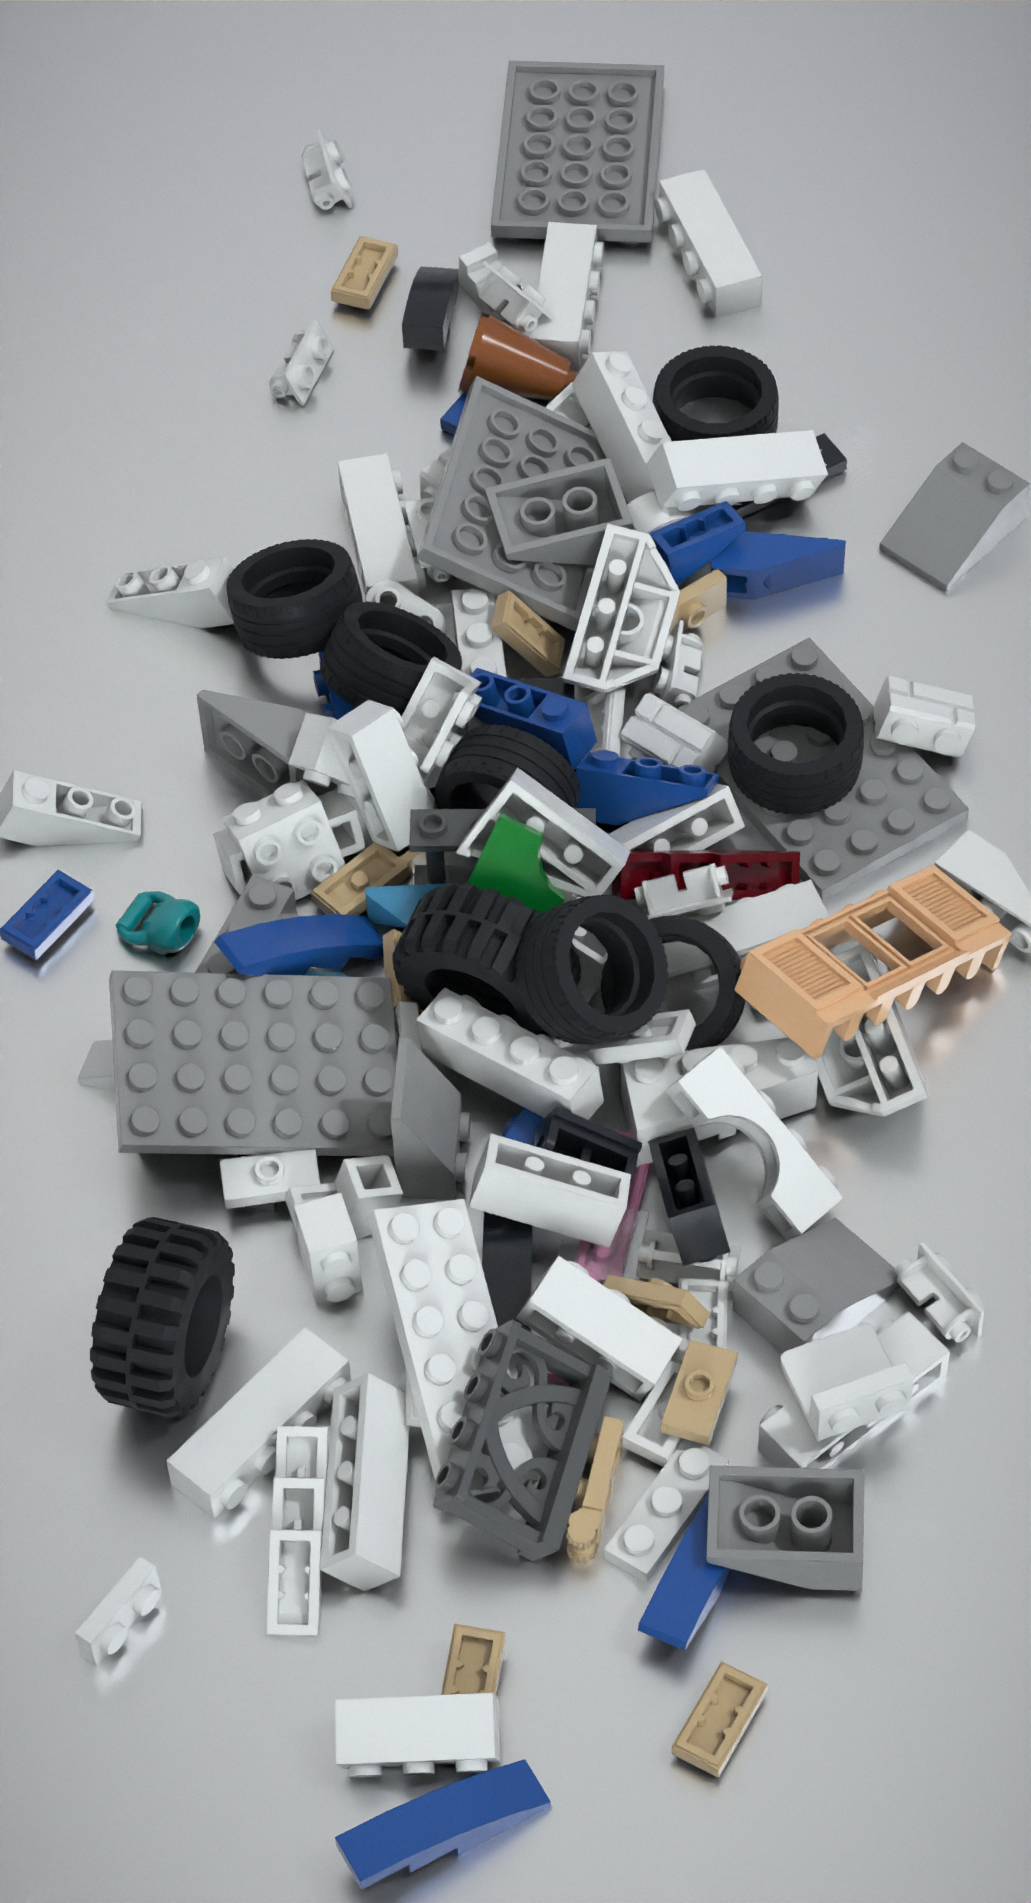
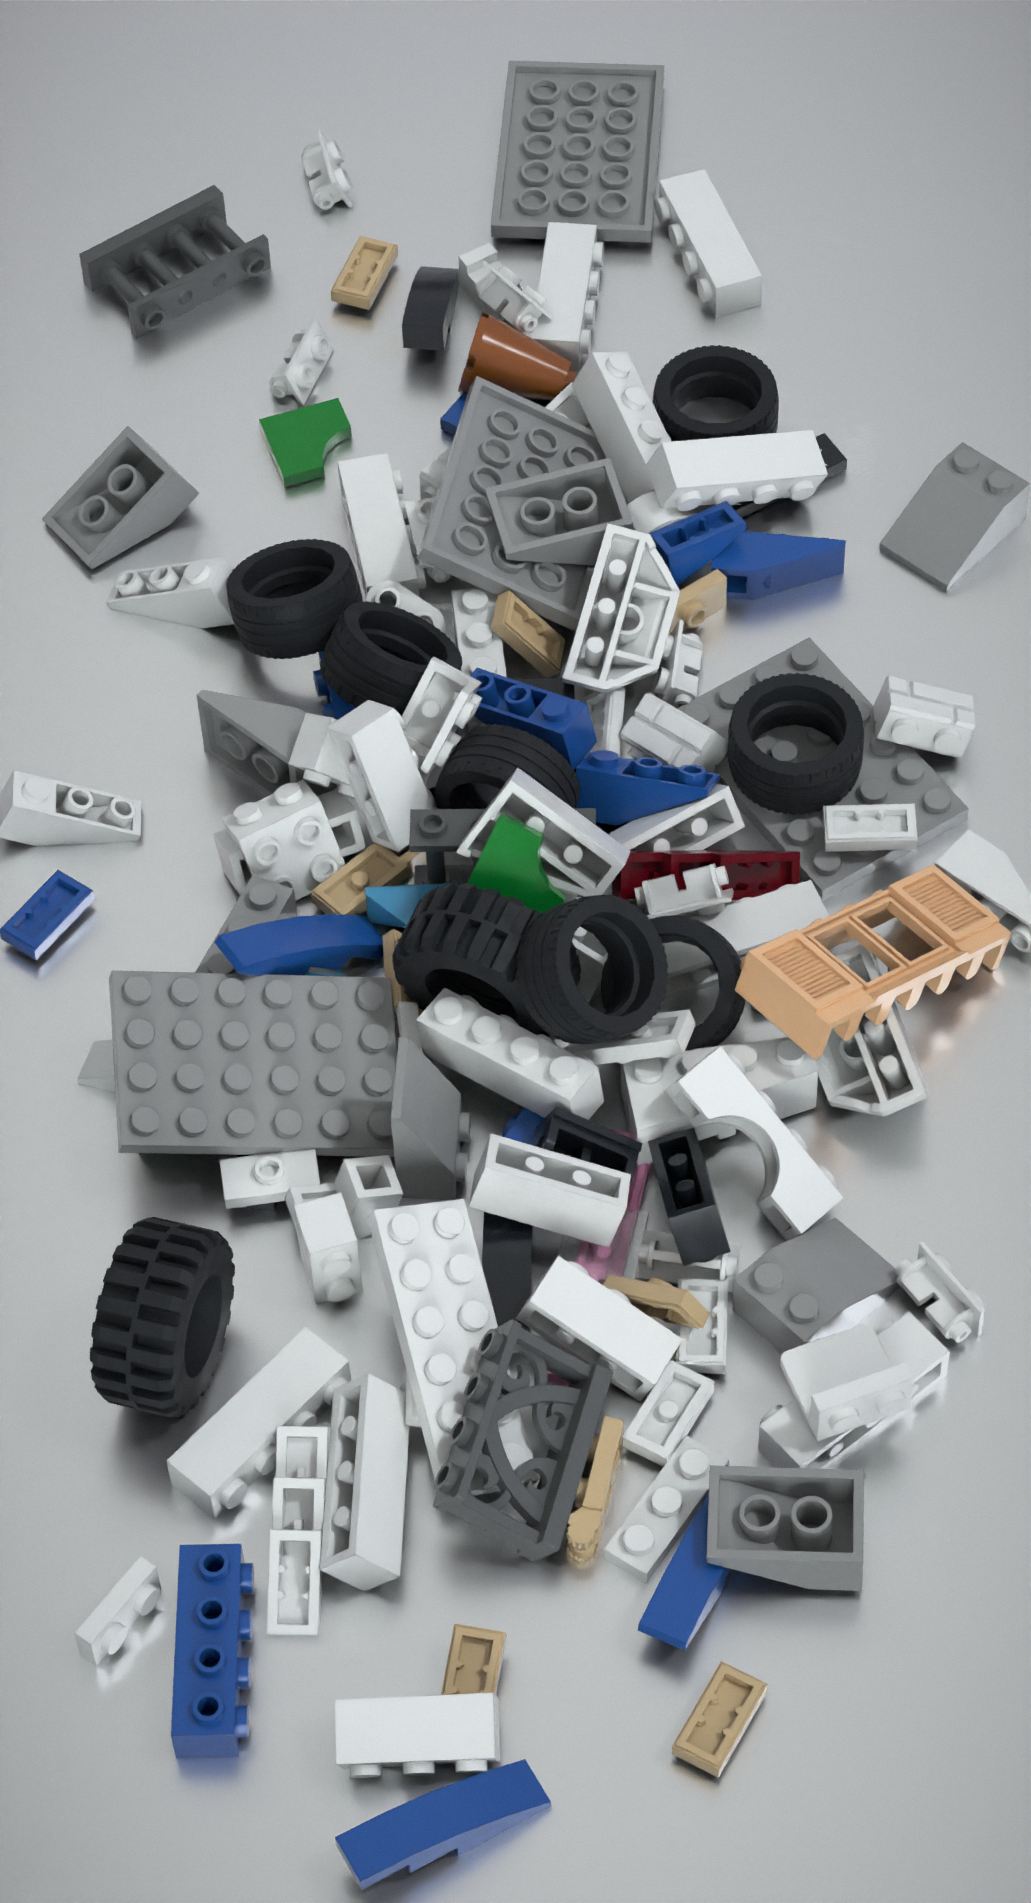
teal piece [116,891,201,955] -> none
tan plate [661,1340,738,1446] -> none
none -> light grey slope [42,426,199,569]
none -> dark grey fence [79,185,271,339]
none -> blue brick [171,1544,254,1758]
none -> green tile [259,398,352,487]
none -> white plate [823,803,918,852]

